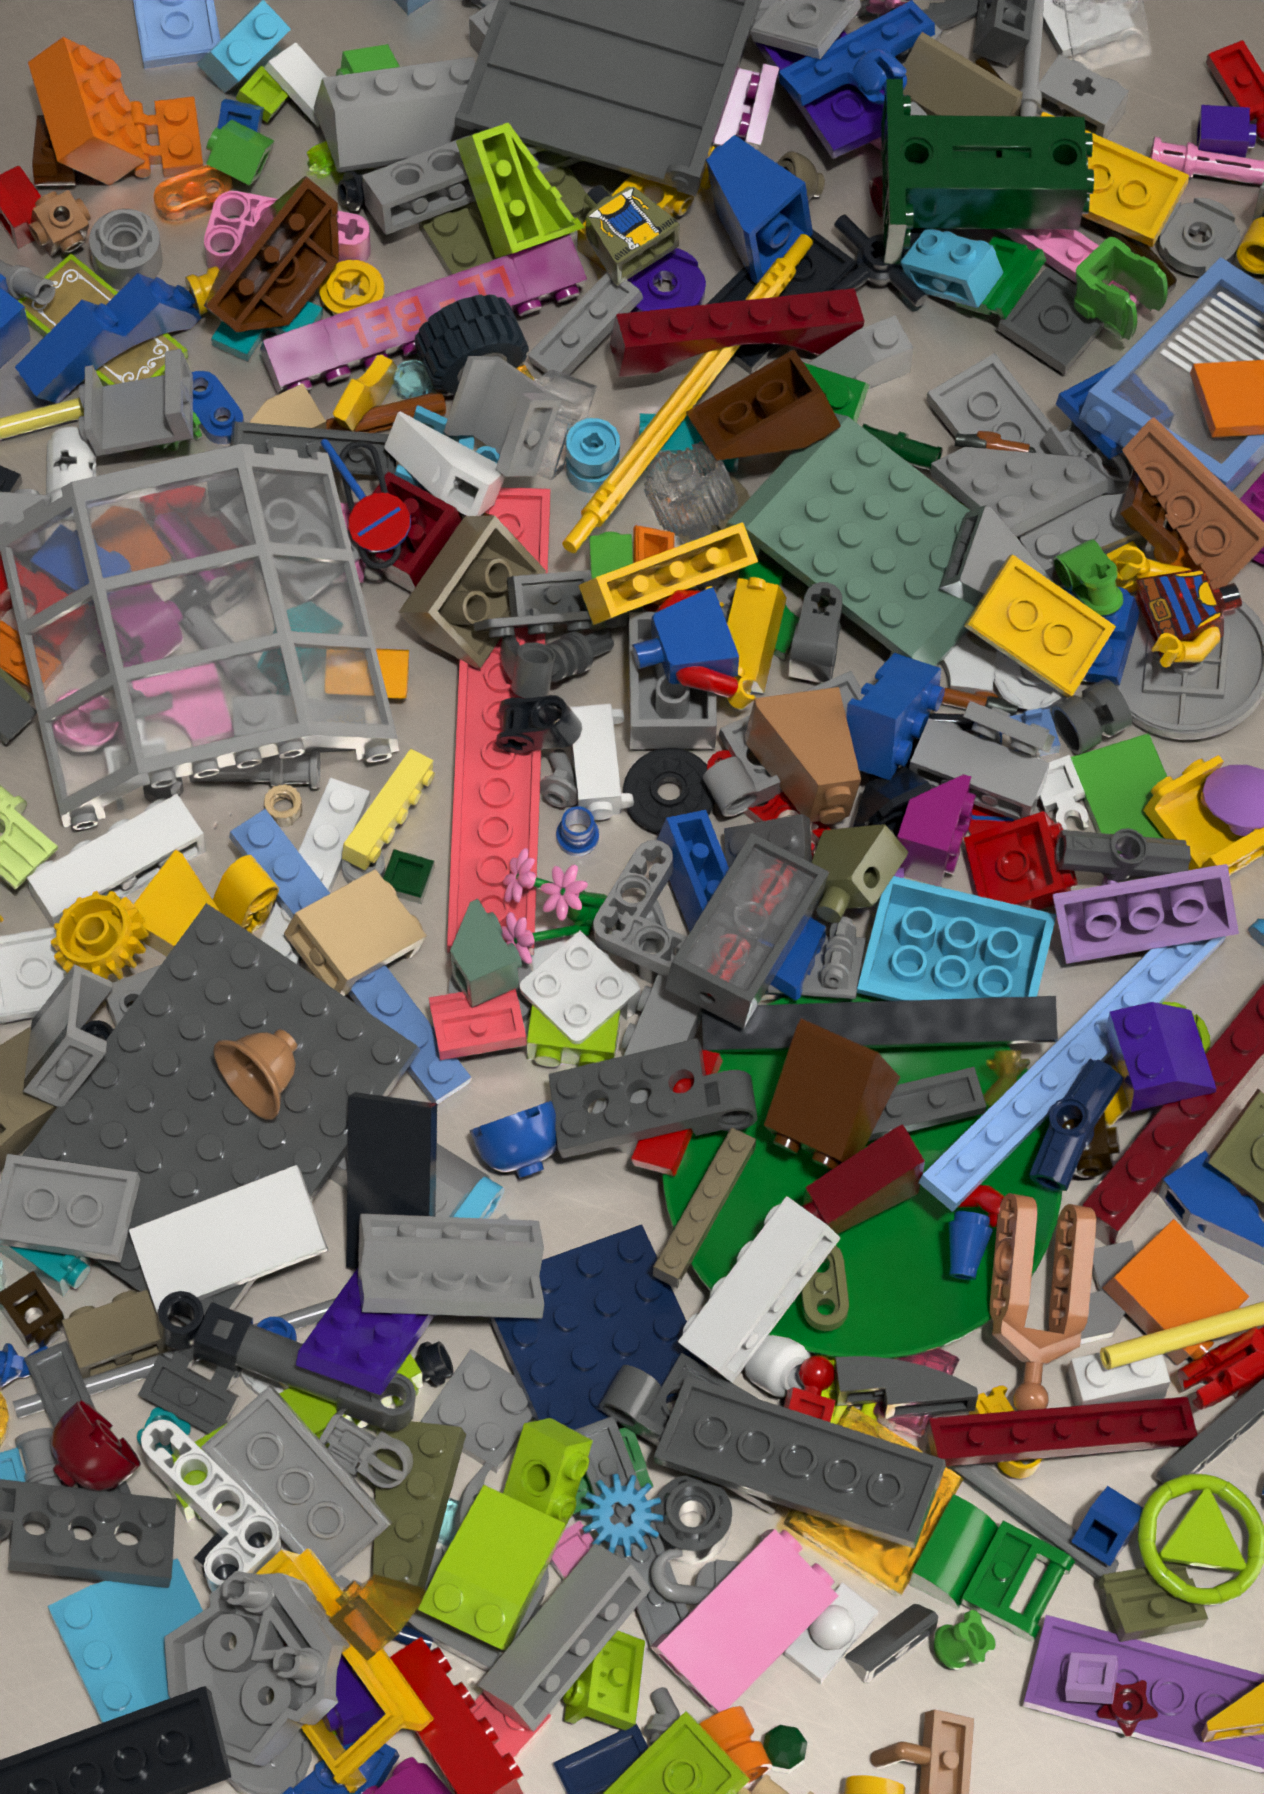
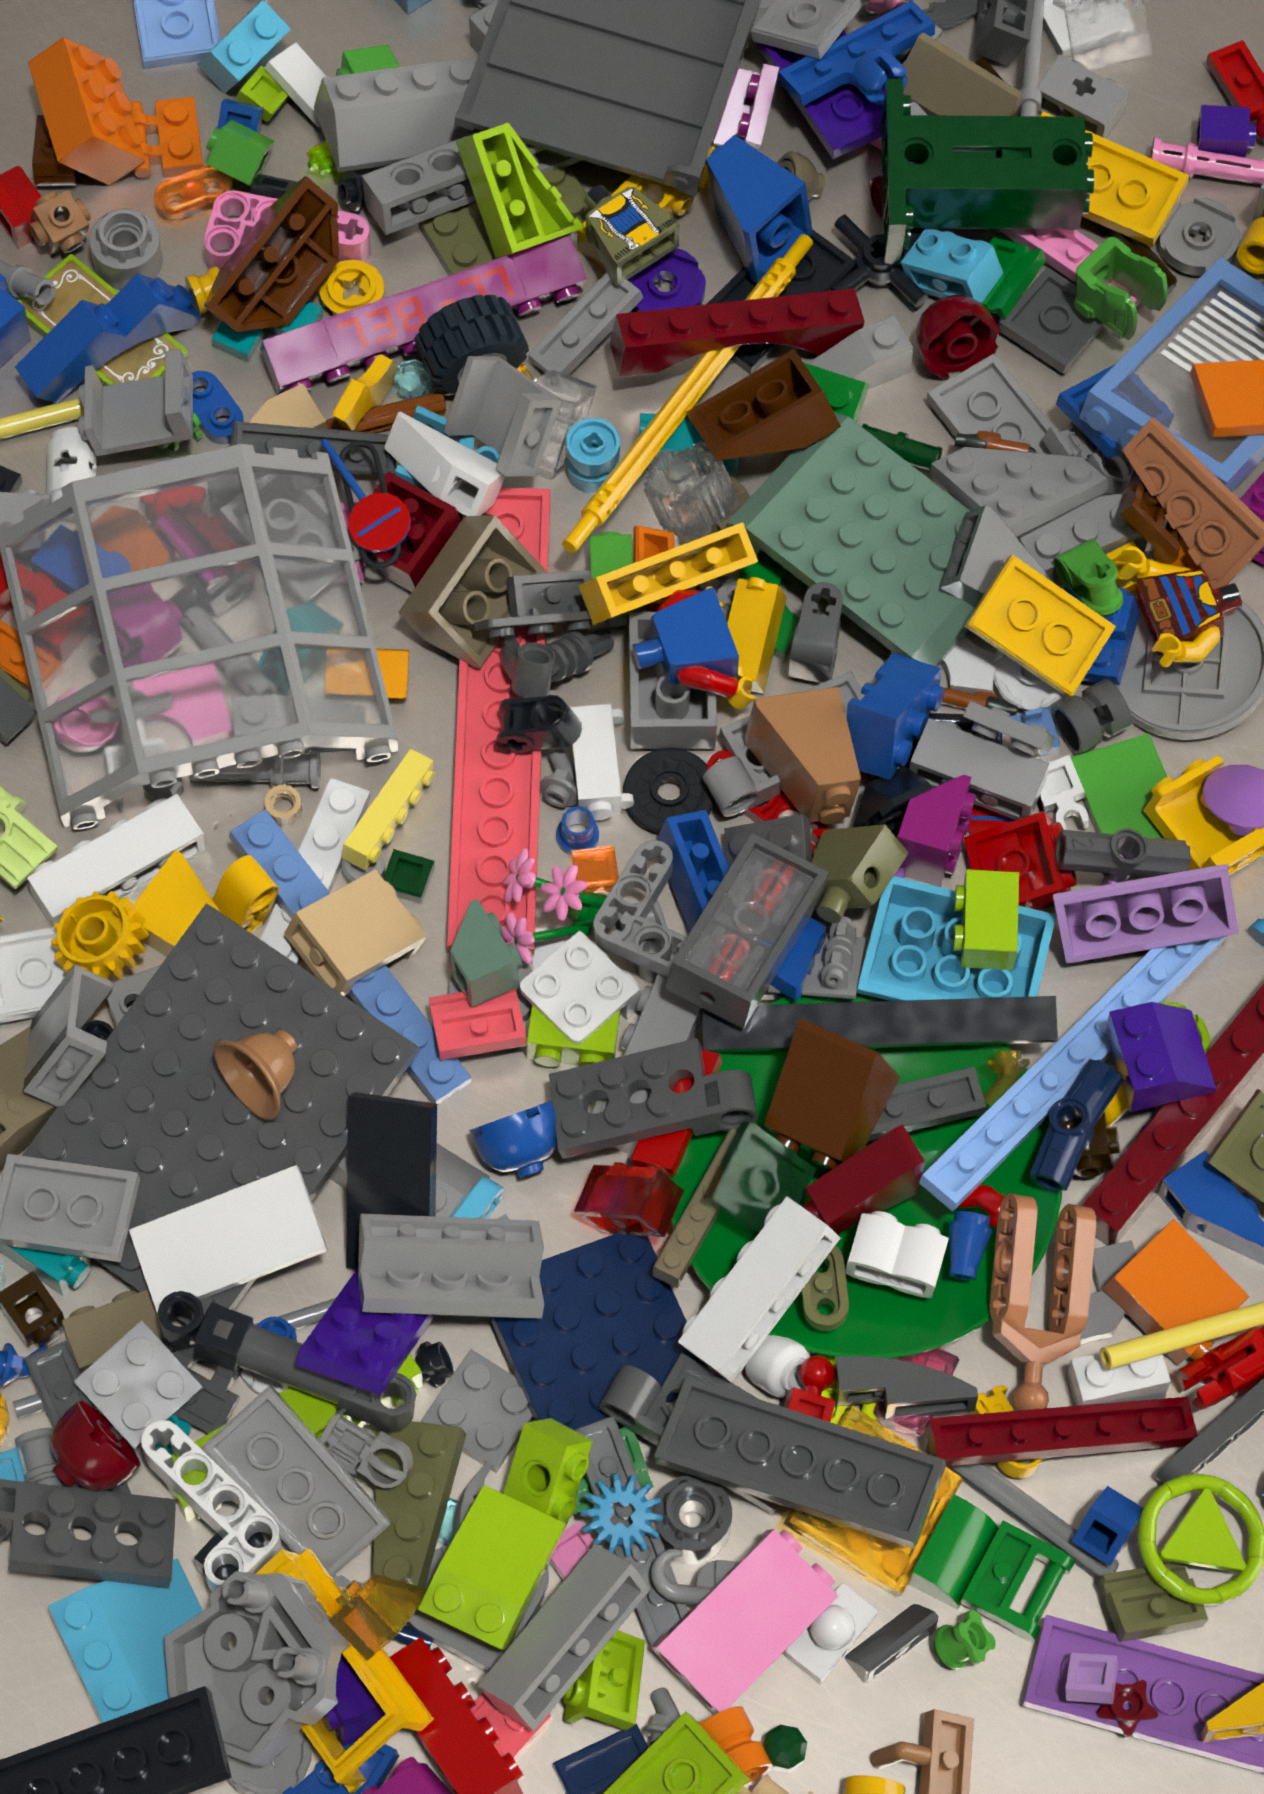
none -> light grey plate [73,1320,203,1450]
none -> black plate [250,174,297,199]
none -> clear orange tile [571,846,619,893]
none -> clear red brick [574,1162,684,1237]
none -> clear green plate [703,1121,816,1237]
none -> white brick [845,1211,949,1298]
none -> dark red cylinder [916,295,1000,378]
none -> lime piece [953,869,1019,970]

